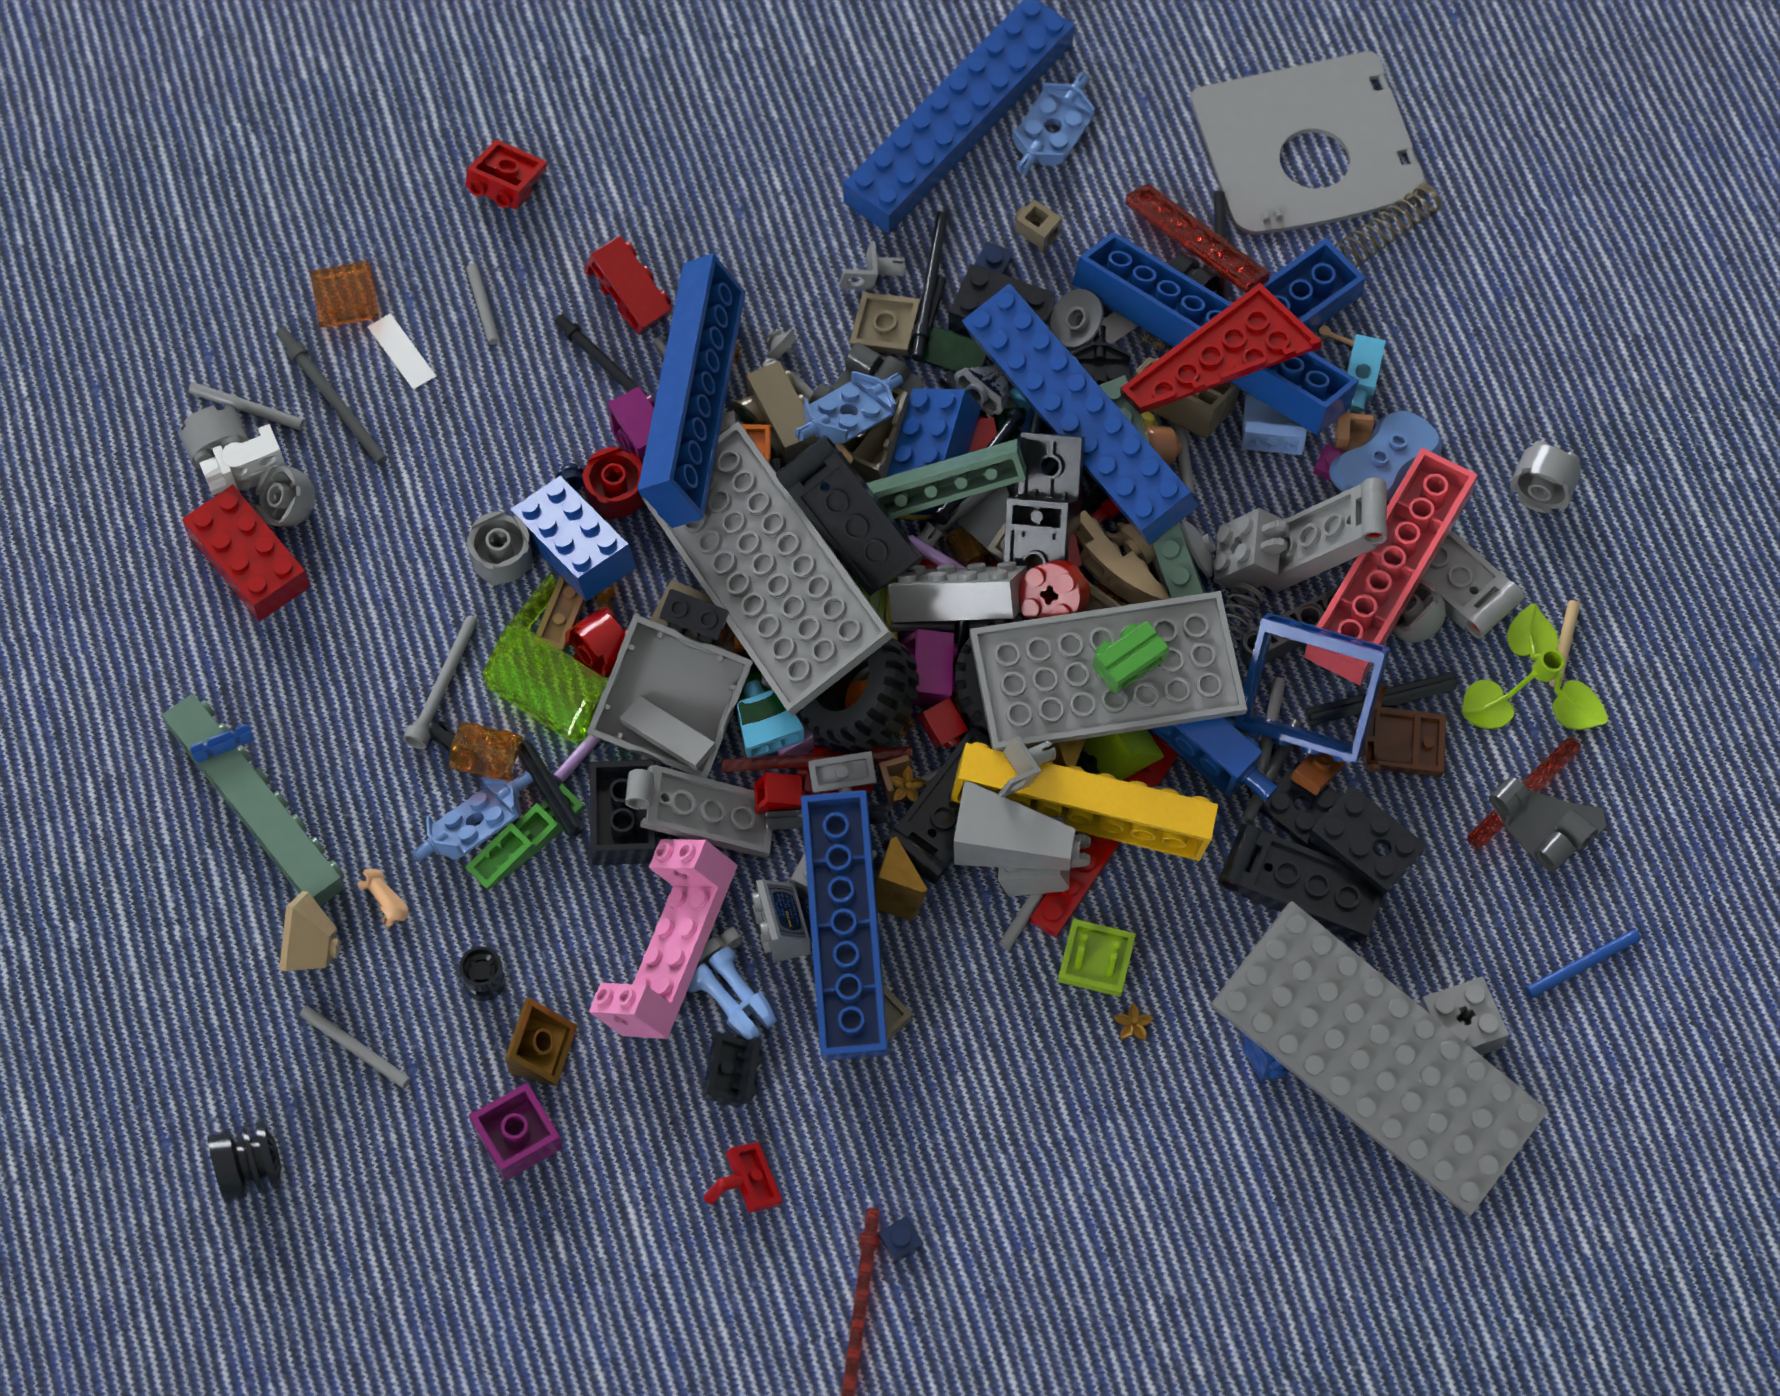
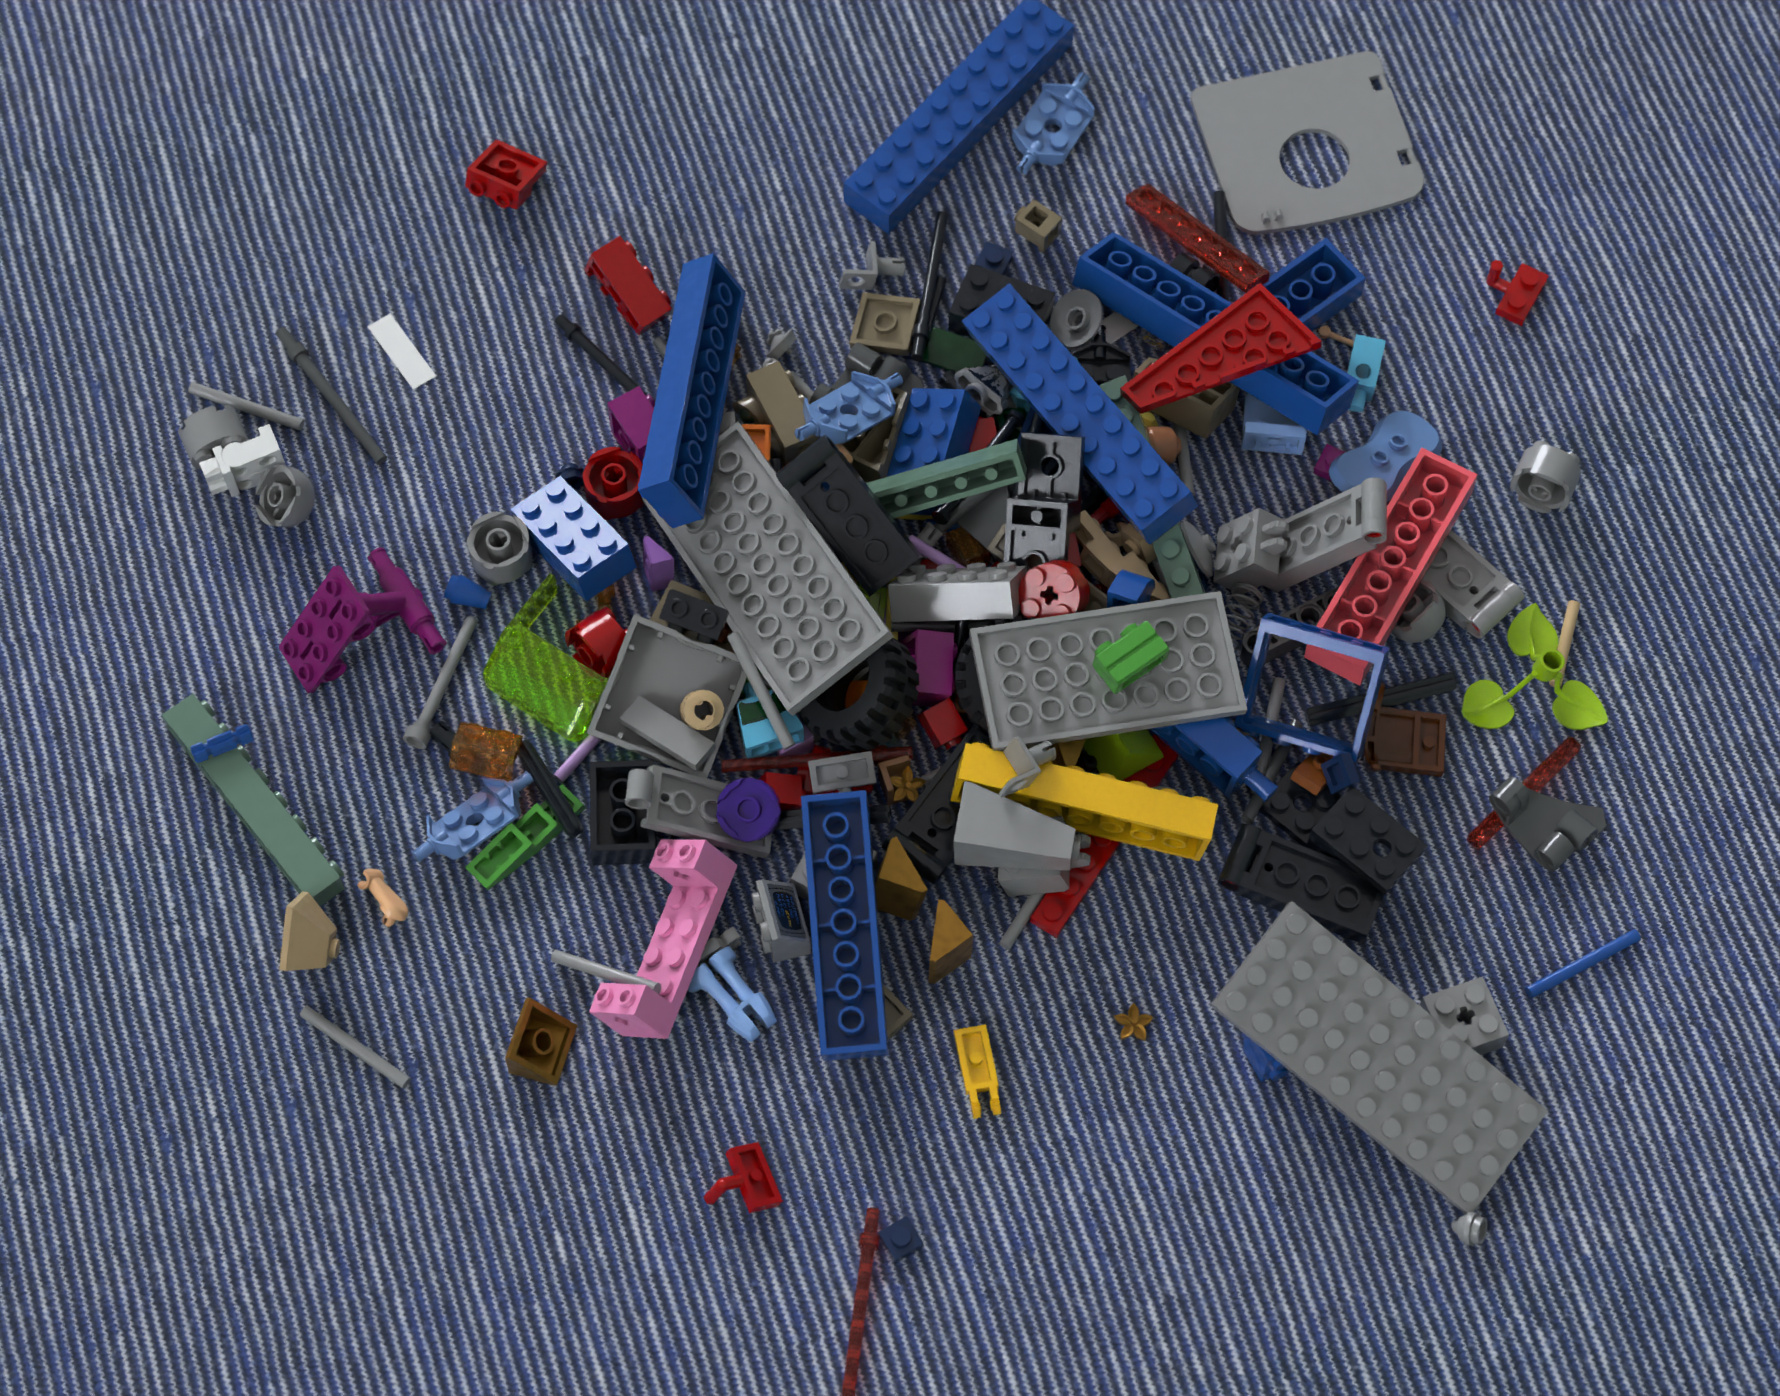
red brick [182,484,310,622] -> none
black wheel [207,1120,282,1204] -> none
clear orange plate [310,261,379,328] -> none
black wheel [459,946,506,1001] -> none
light grey bar [466,263,500,345] -> none
magenta brick [469,1082,563,1182] -> none
medium nougat plate [533,576,585,655] -> none
black bracket [702,1032,763,1108] -> none
lime plate [1058,918,1136,997] -> none
dark tan piece [1334,183,1441,268] -> none
medium nougat panel [1334,413,1375,452] -> none
none -> magenta plate [279,547,447,693]
none -> blue cone [444,574,492,610]
none -> light grey bar [551,950,661,994]
none -> medium lavender slope [643,536,674,592]
none -> tan piece [679,690,724,731]
none -> dark purple tile [716,778,781,842]
none -> light grey bar [727,631,795,750]
none -> pearl gold slope [928,899,973,984]
none -> yellow hinge [953,1024,1001,1119]
none -> blue brick [1107,569,1155,608]
none -> dark blue plate [1320,752,1360,794]
none -> light grey plate [1451,1212,1487,1246]
none -> red plate [1486,260,1549,326]

